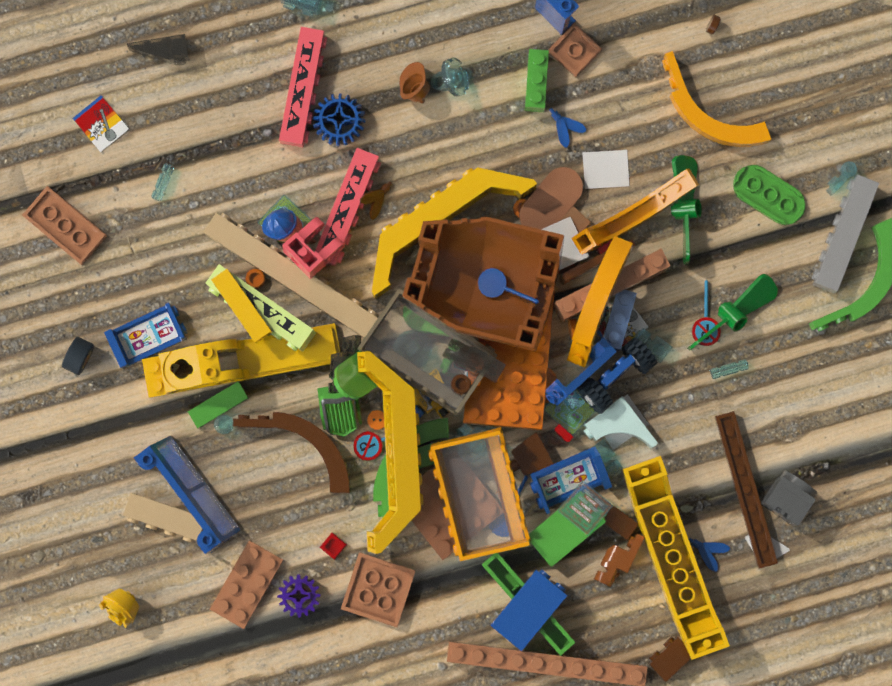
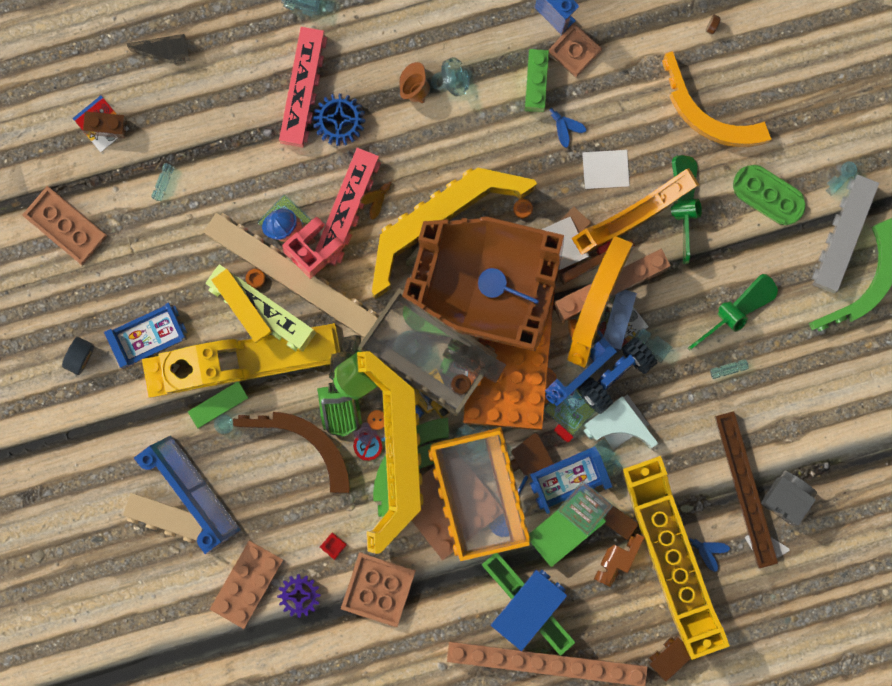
yellow cone [99,588,140,628] -> none
nougat tile [519,167,583,229] -> none
piece [692,280,721,346] -> none
none -> reddish brown brick [83,111,127,138]
none -> clear purple plate [354,422,378,446]

